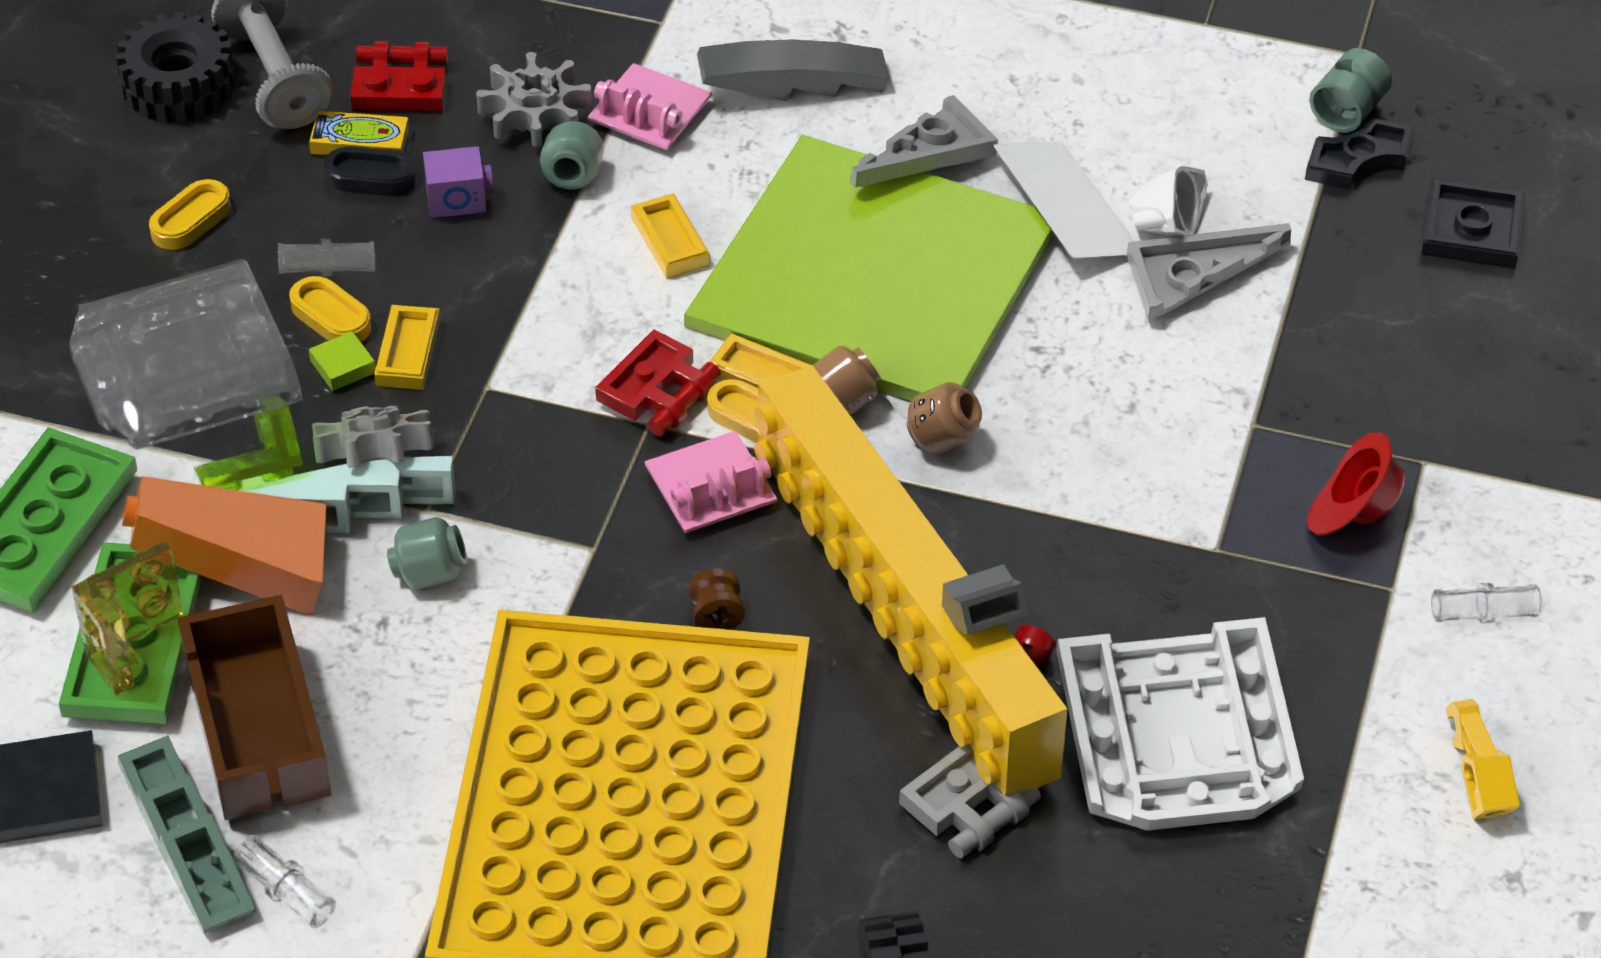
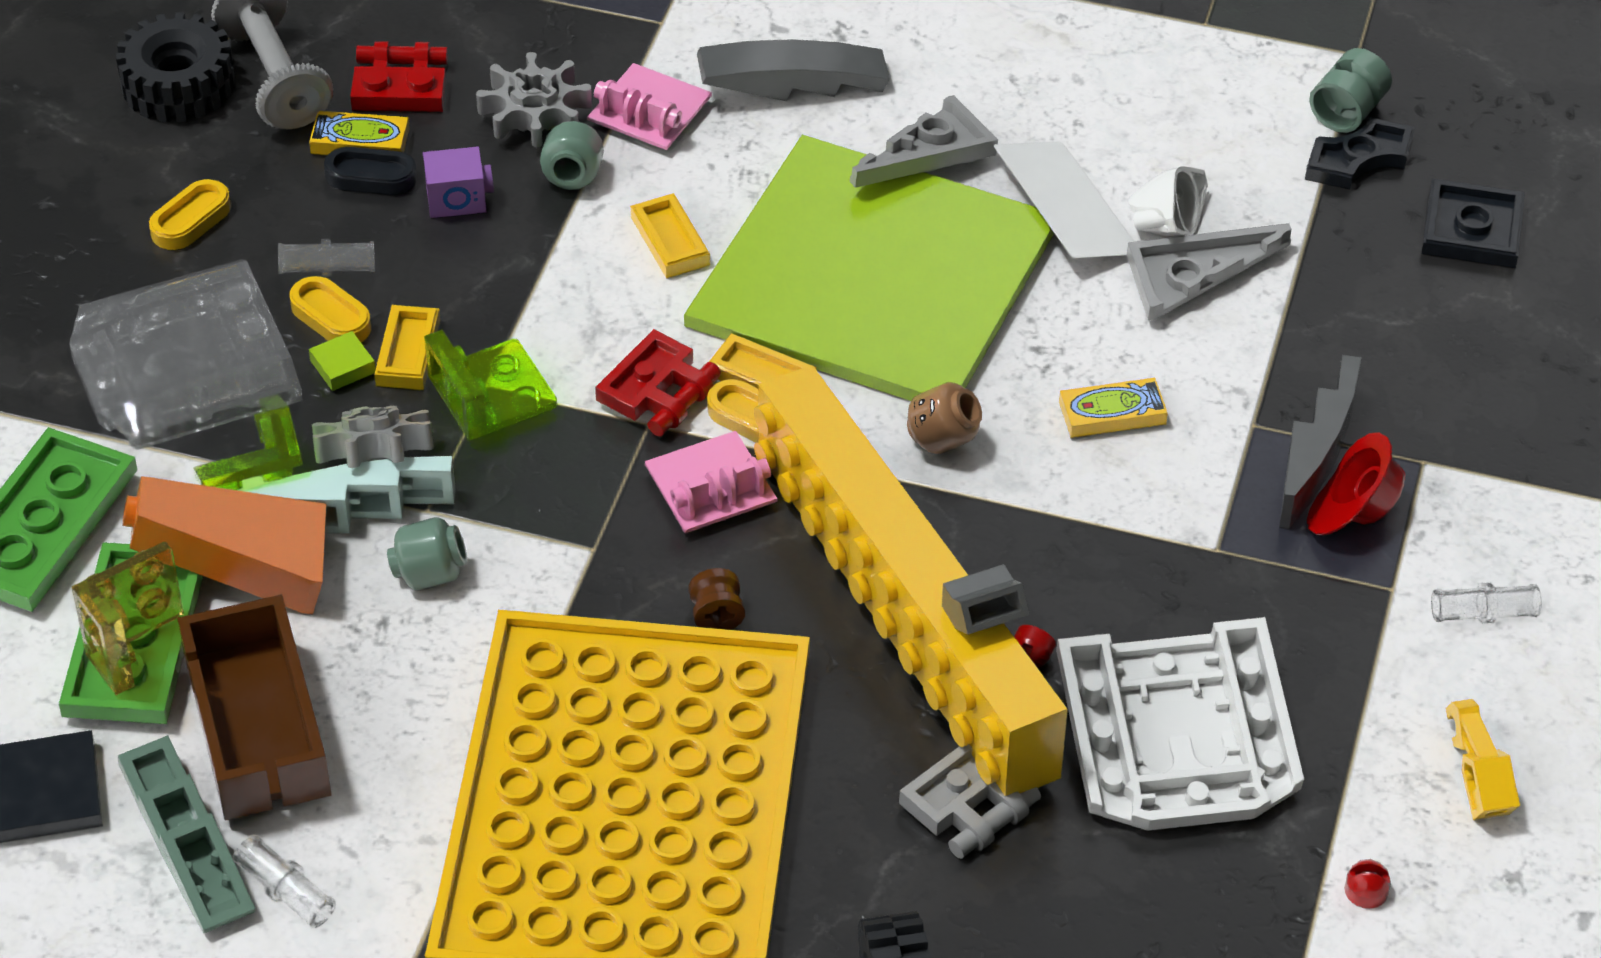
medium nougat head [813,346,881,416] -> none
none -> clear neon green bracket [424,330,557,441]
none -> tile [1059,377,1168,438]
none -> dark grey slope [1279,355,1362,529]
none -> red hinge [1344,859,1391,908]

